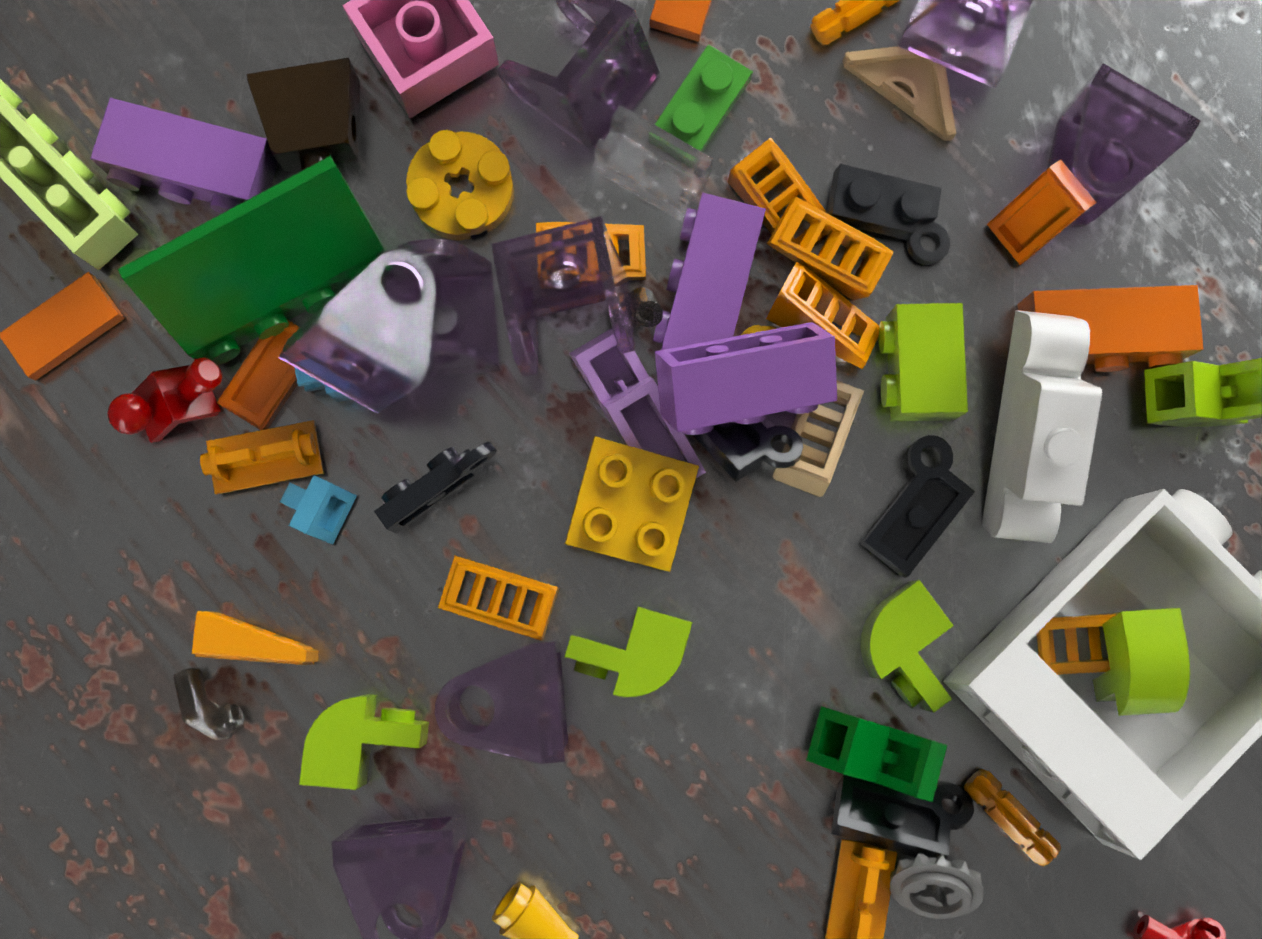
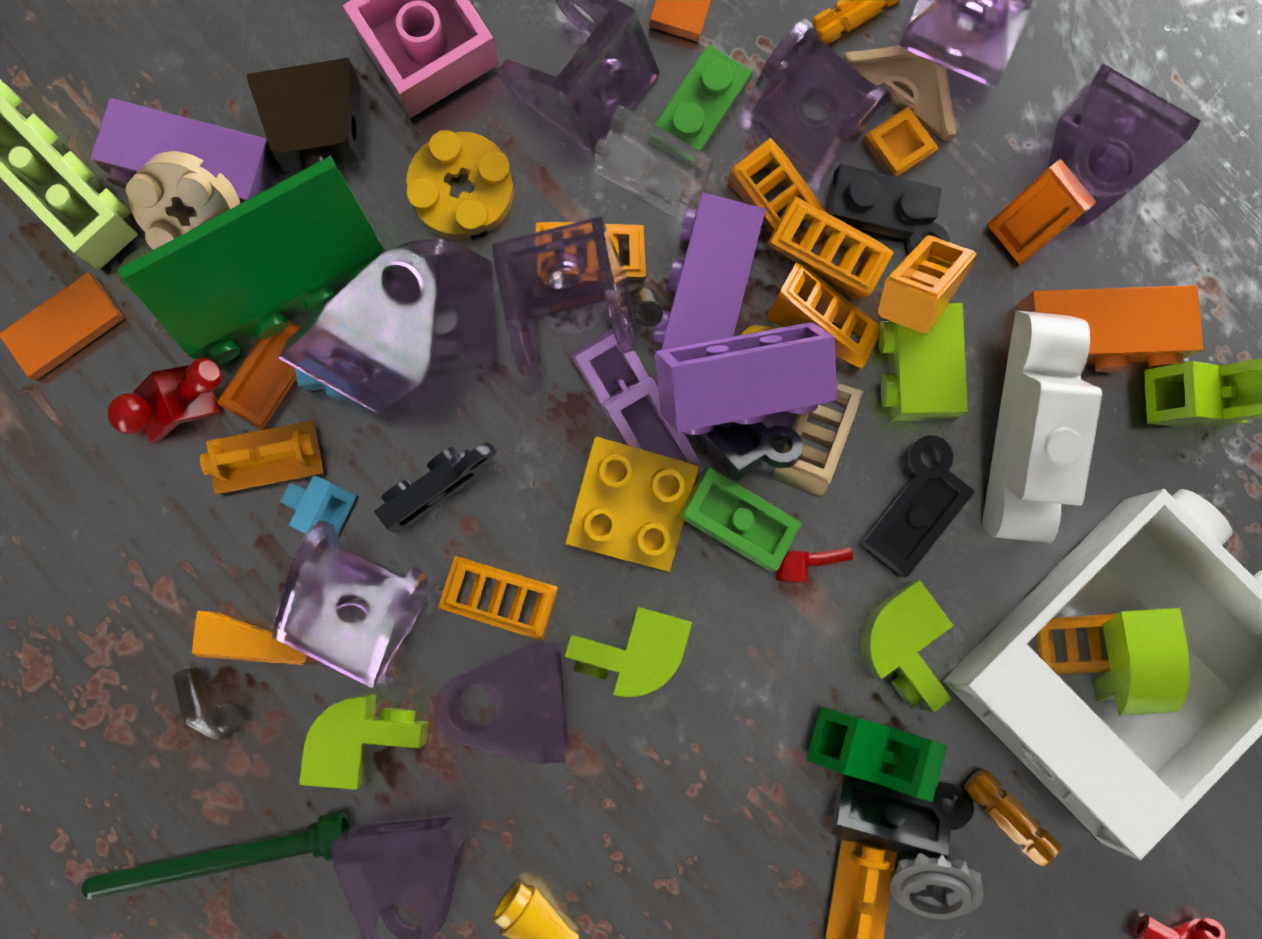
none -> dark green piece [82,811,353,900]
none -> tan plate [126,151,241,250]
none -> clear purple hose [272,520,429,689]
none -> bright green plate [678,467,802,572]
none -> clear purple hose [741,19,892,184]
none -> red hand [776,547,853,583]
none -> light orange tile [862,106,939,178]
none -> light orange slope [878,235,977,333]

